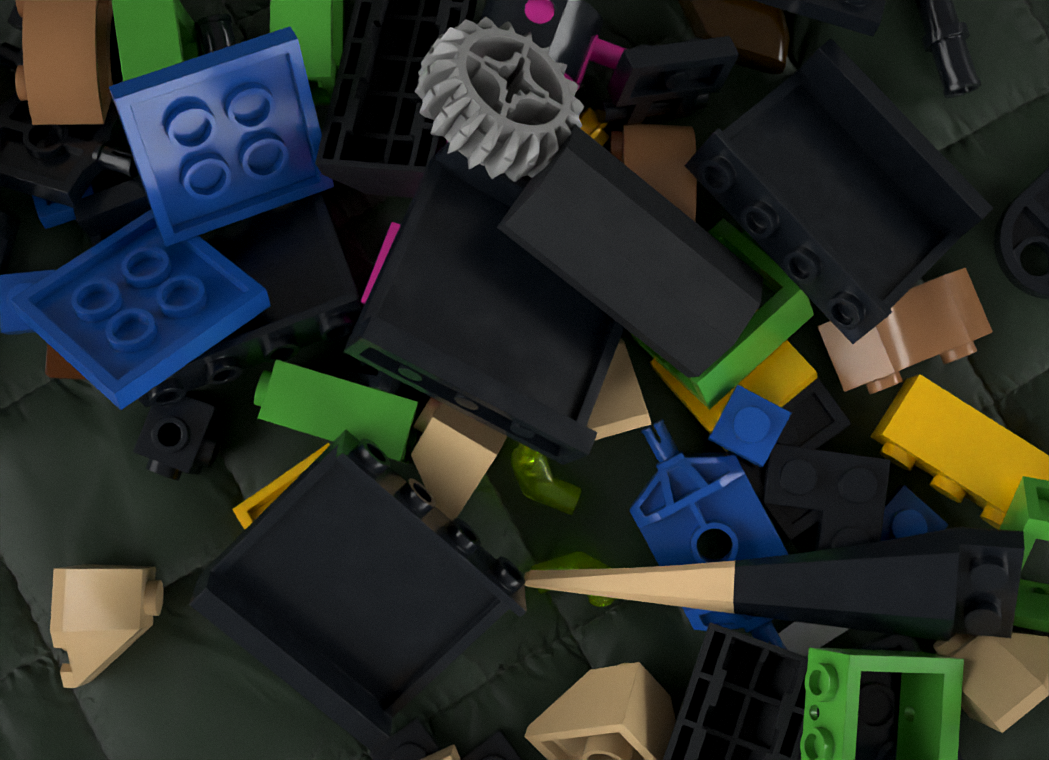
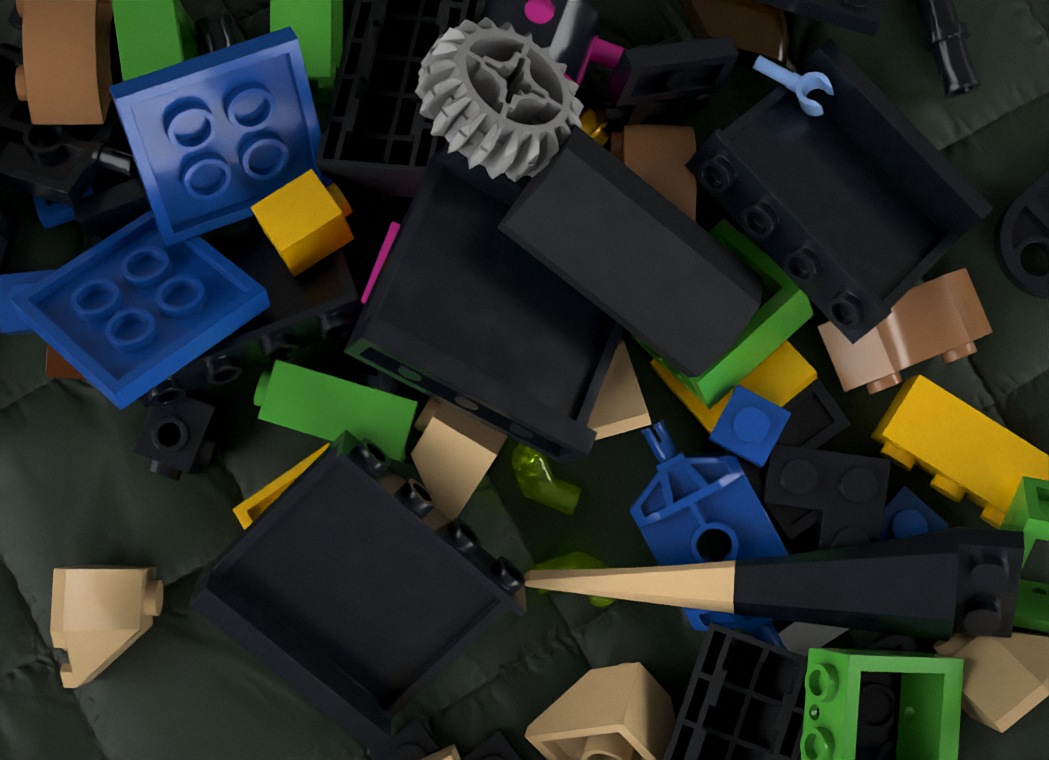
none -> yellow brick [250,169,354,277]
none -> light blue hand [753,55,834,116]

